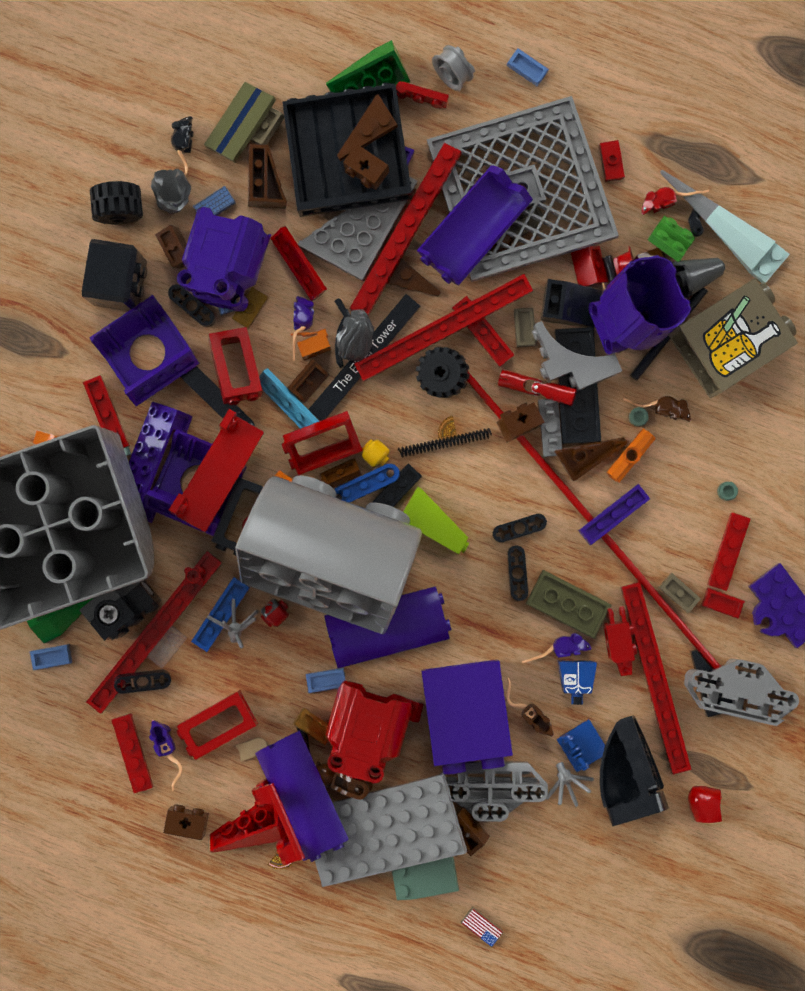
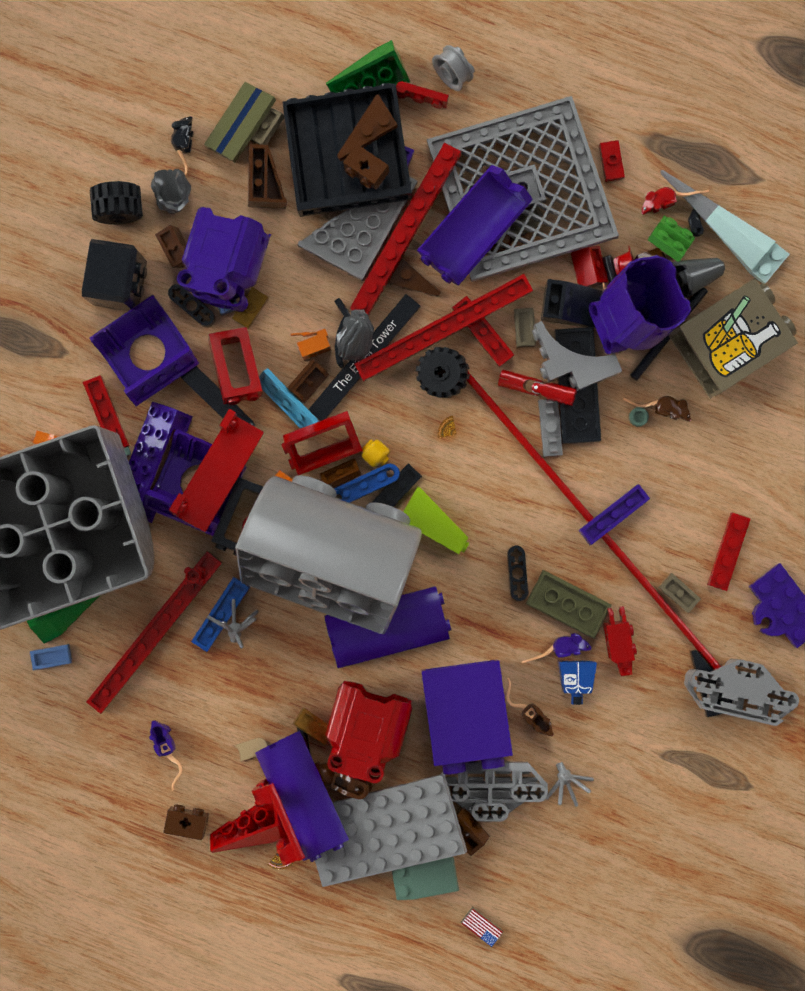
black piece [79,580,162,641] -> none
red plate [111,713,154,794] -> none
black beam [114,669,171,694] -> none
clear plate [147,626,187,668] -> none
red piece [176,690,258,760] -> none
medium blue tile [193,186,236,216] -> none
red head [260,599,289,627] -> none
red plate [270,226,327,301] -> none
dark purple animal [293,296,314,361] -> none
medium blue tile [306,667,346,693] -> none
black piece [398,428,492,458] -> none
red plate [410,699,424,723] -> none
black beam [492,514,547,542] -> none
reddish brown brick [496,402,545,443] -> none
medium blue tile [507,48,549,87] -> none
reddish brown wing [554,437,628,481] -> none
blue hinge [556,719,605,772] -> none
black panel [600,715,669,827] -> none
orange piece [606,428,656,483] -> none
red plate [620,582,692,774] -> none
red piece [688,786,722,823] -> none
red tile [701,588,745,619] -> none
sand green tile [717,482,738,501] -> none

